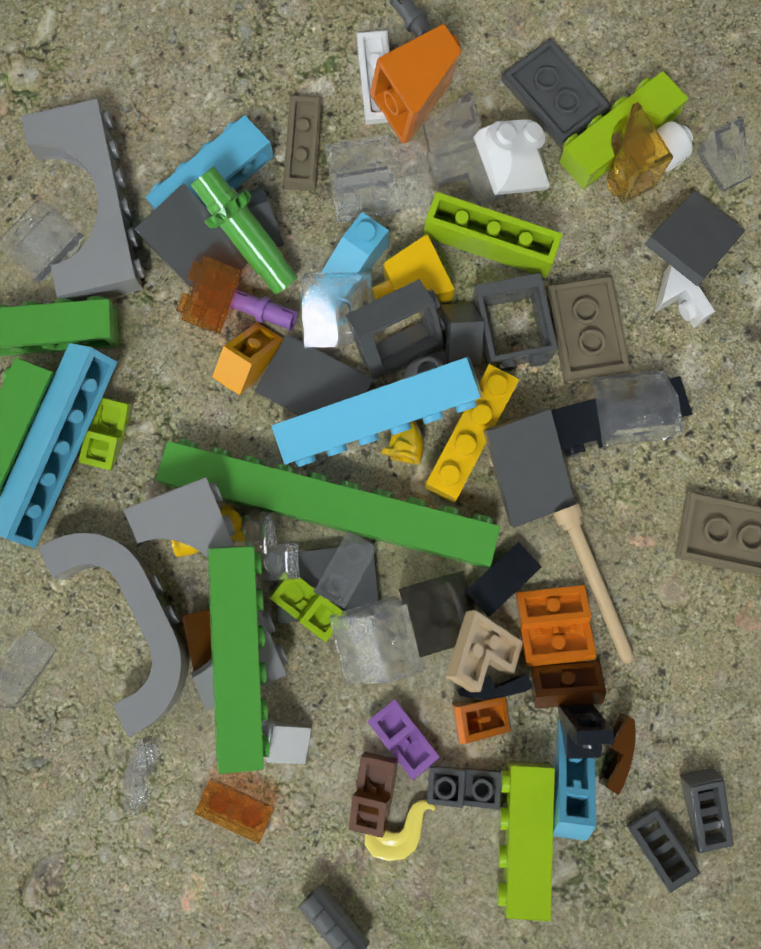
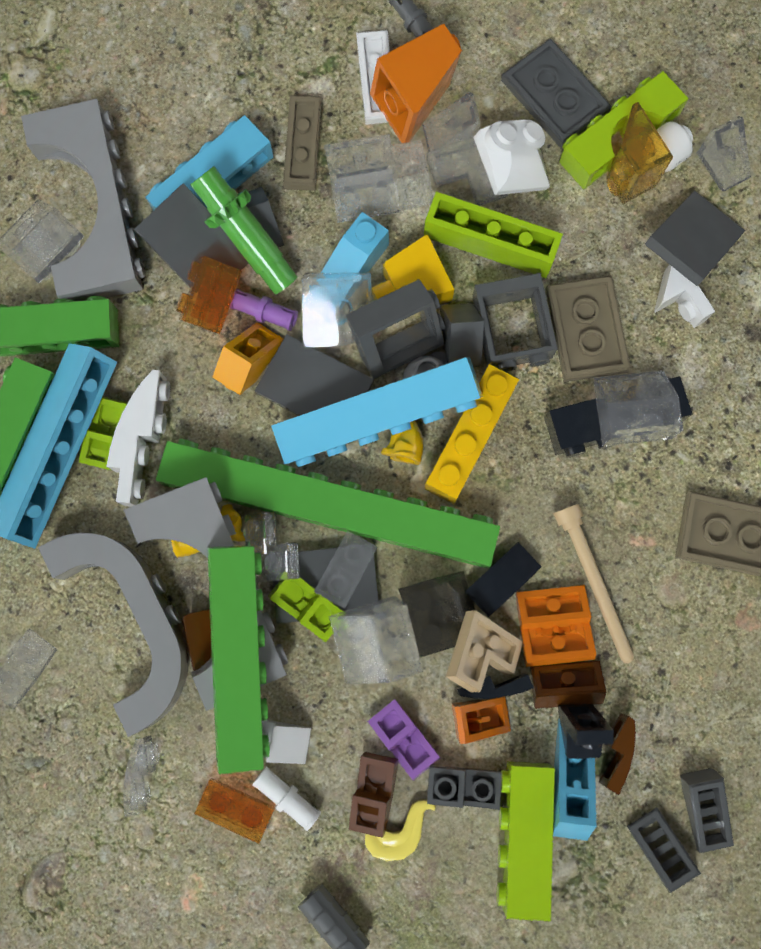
dark grey tile [483,408,575,528] -> none
none -> white slope [107,370,170,507]
none -> white pin [252,766,321,831]

